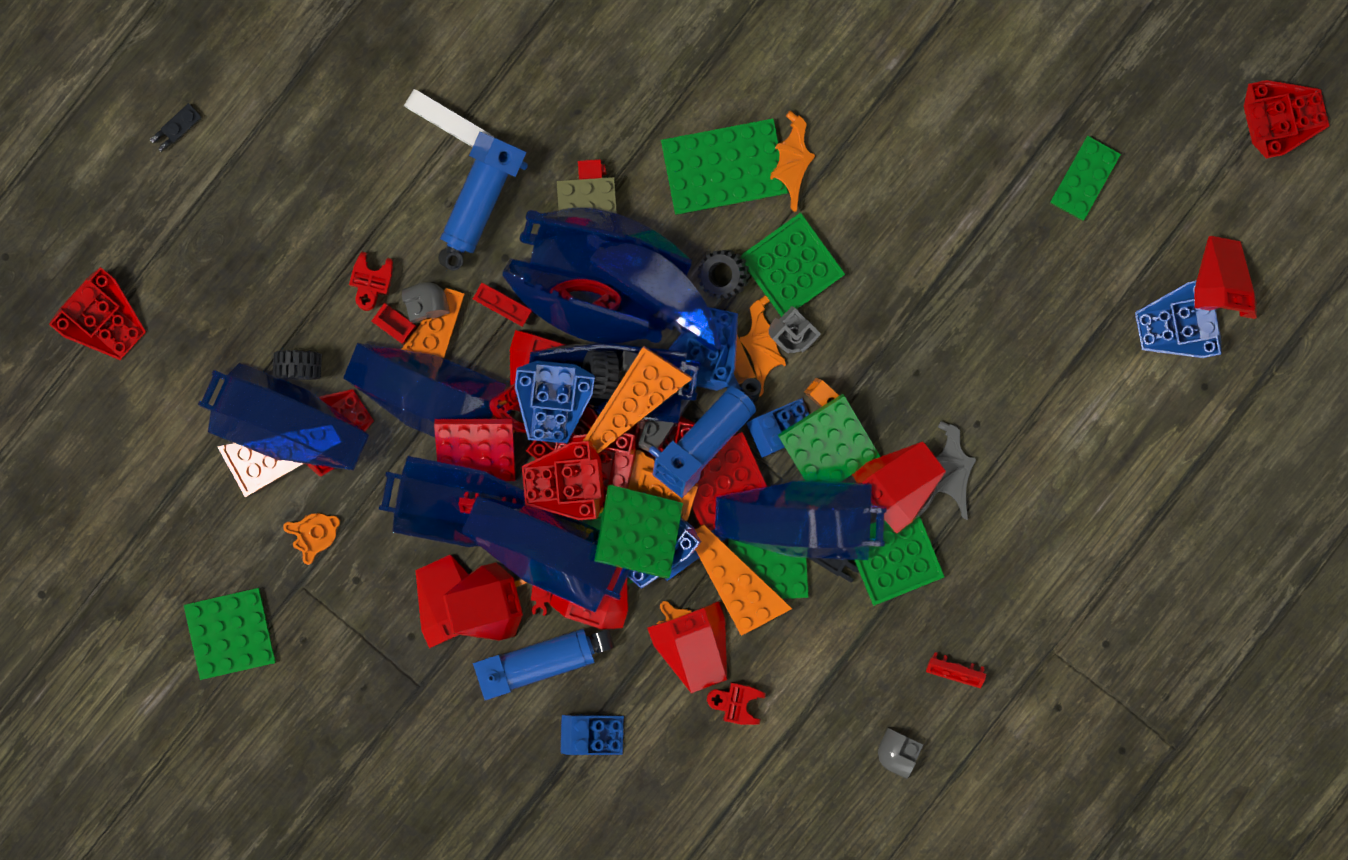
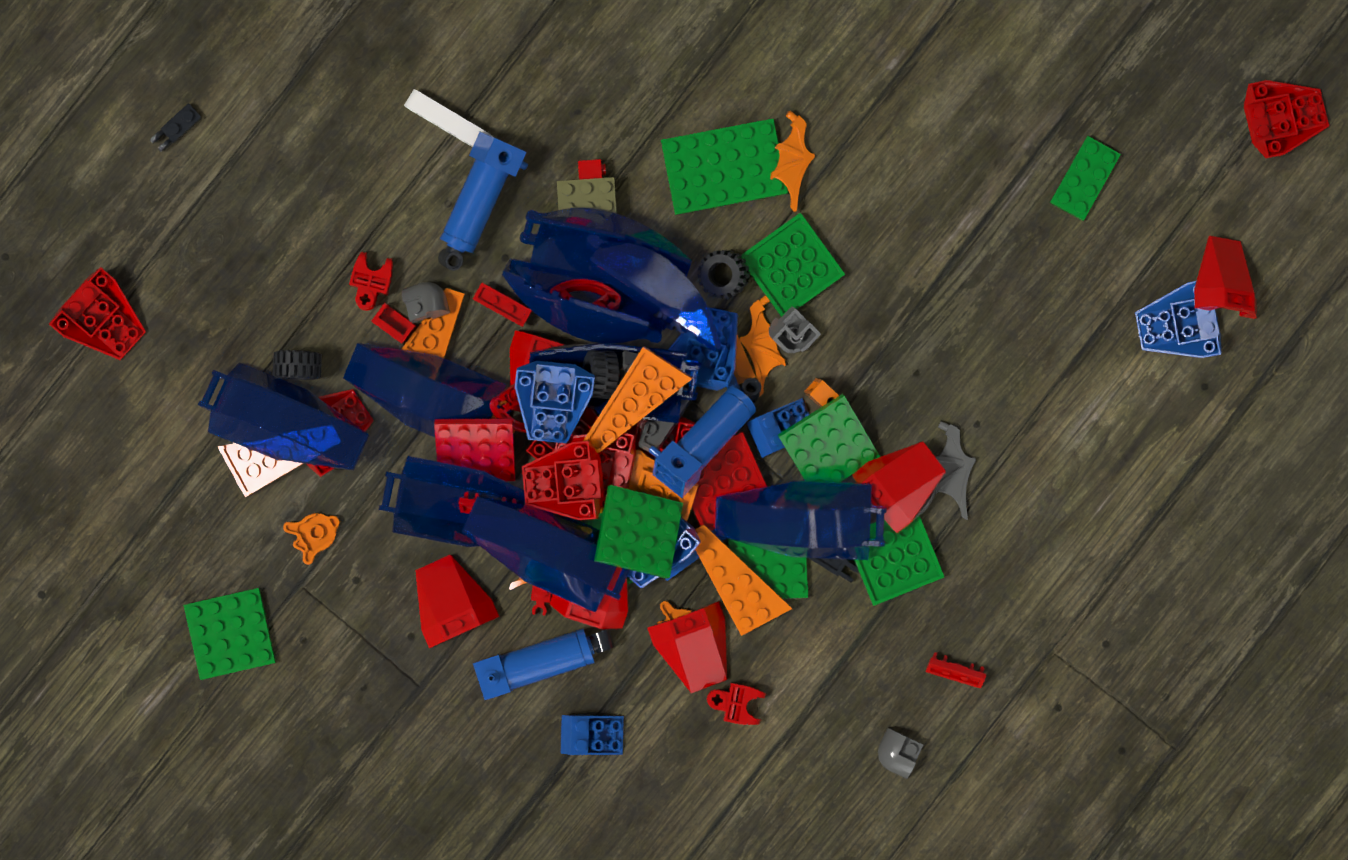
red wedge [443,562,523,641] -> none

